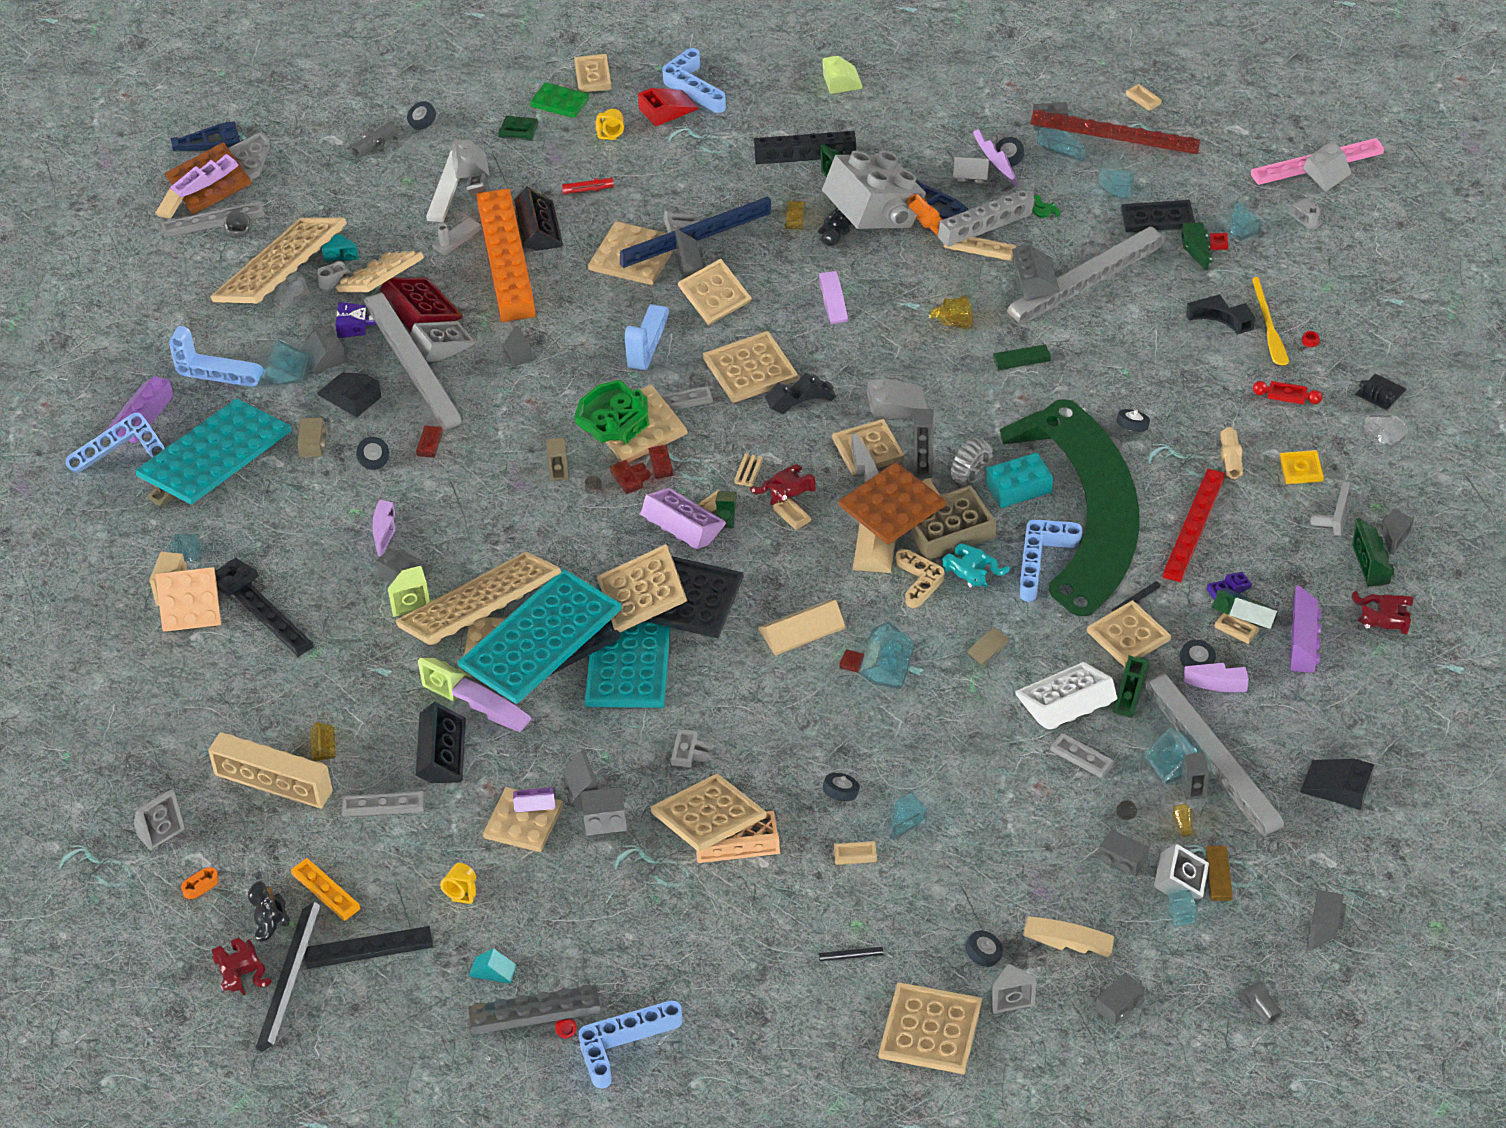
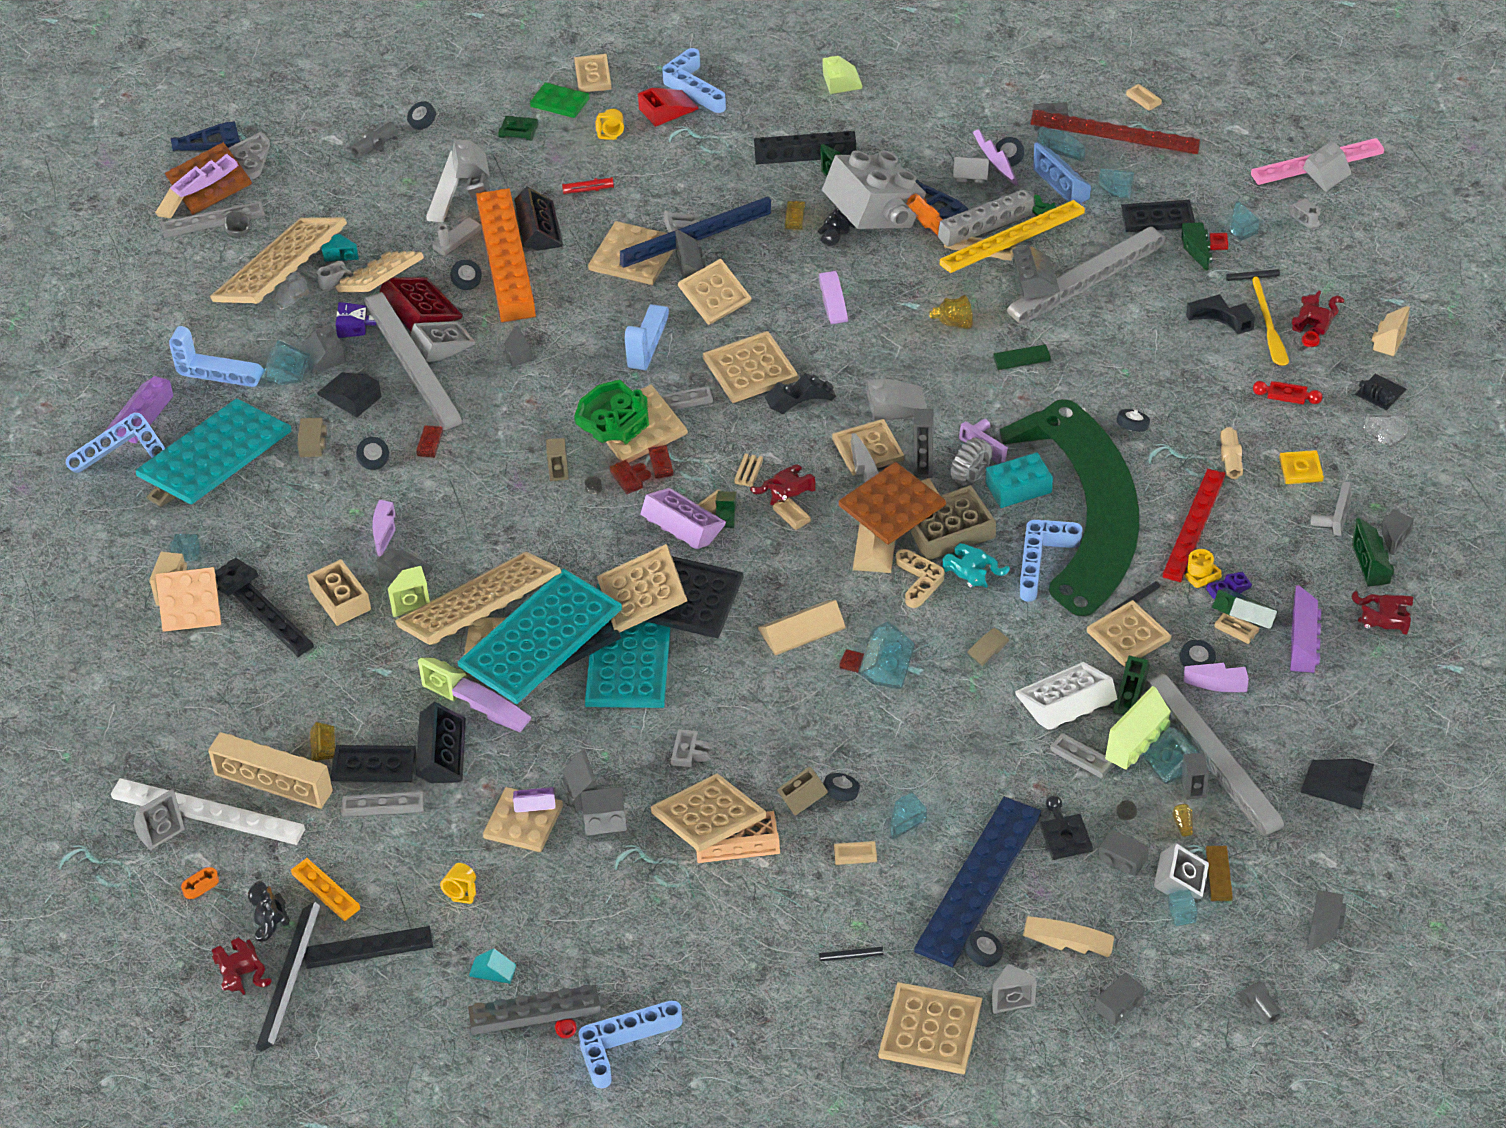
none -> white plate [111,778,305,845]
none -> tan brick [307,559,371,626]
none -> black plate [331,745,416,782]
none -> black wheel [450,260,482,290]
none -> dark tan brick [777,767,828,816]
none -> dark blue plate [914,796,1041,968]
none -> yellow plate [940,200,1085,273]
none -> lavender piece [959,419,1008,464]
none -> medium blue slope [1033,142,1091,204]
none -> black plate [1040,795,1093,860]
none -> yellowish green slope [1105,686,1171,769]
none -> yellow piece [1185,549,1222,588]
none -> black bar [1226,269,1280,281]
none -> dark red animal [1292,290,1345,335]
none -> tan slope [1372,306,1410,356]

